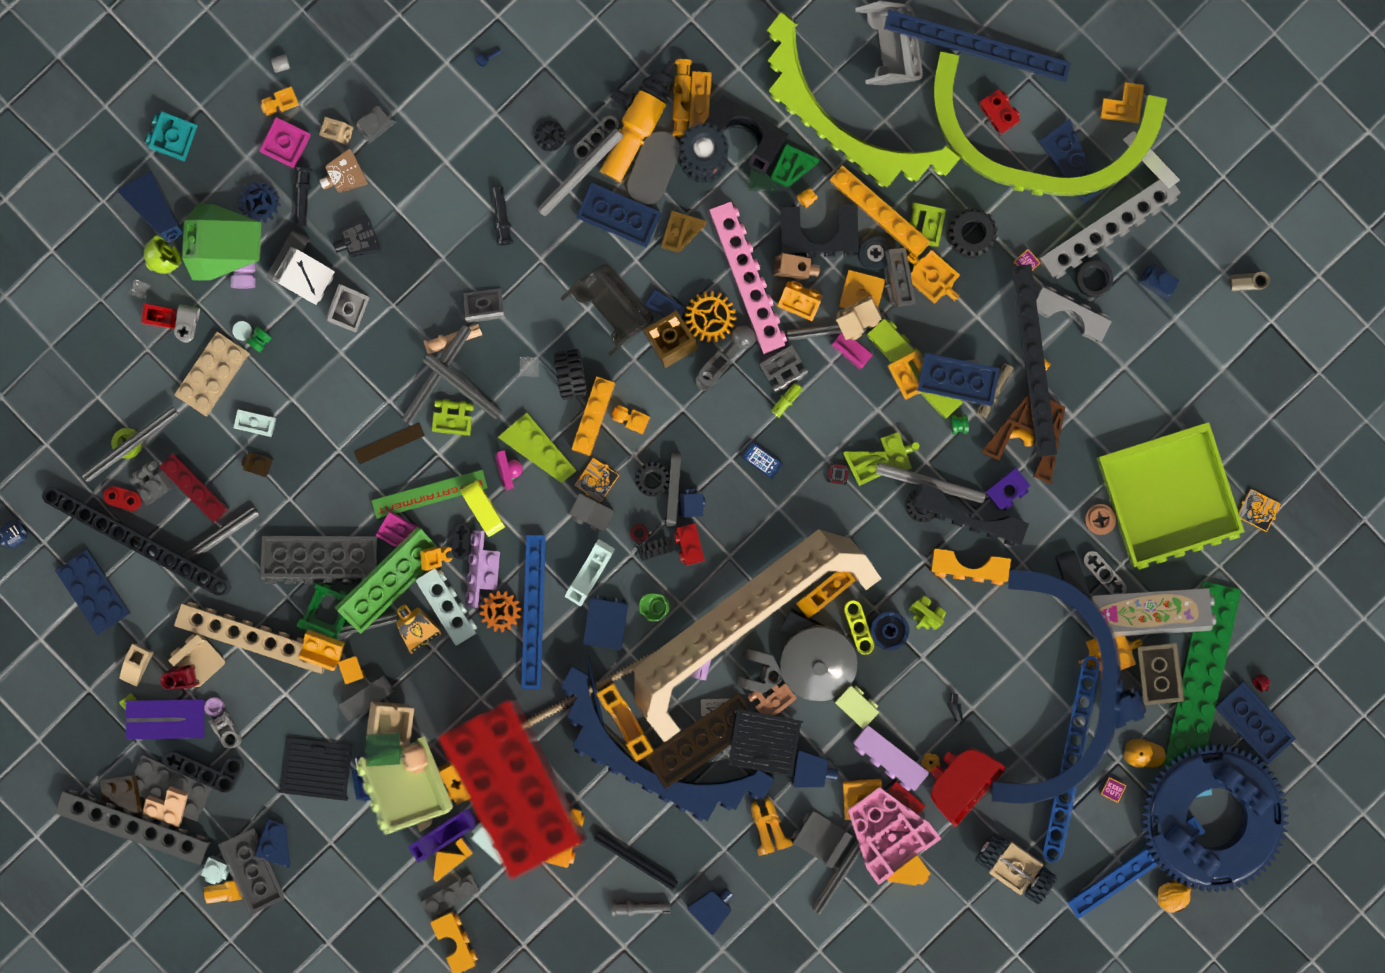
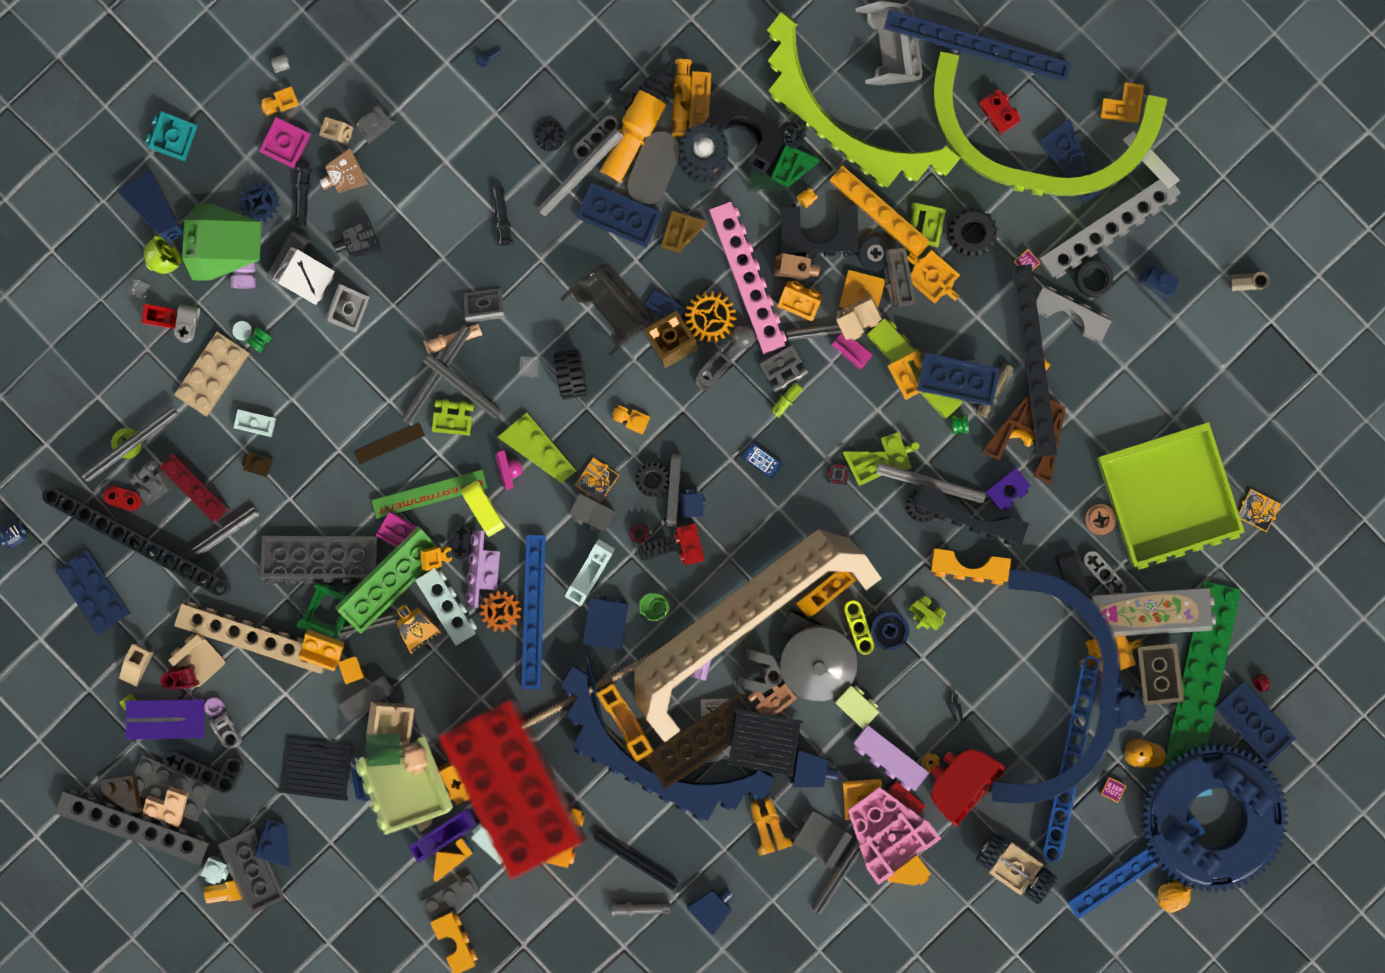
light orange brick [572,377,615,456] -> none
none -> black gear [784,118,808,149]

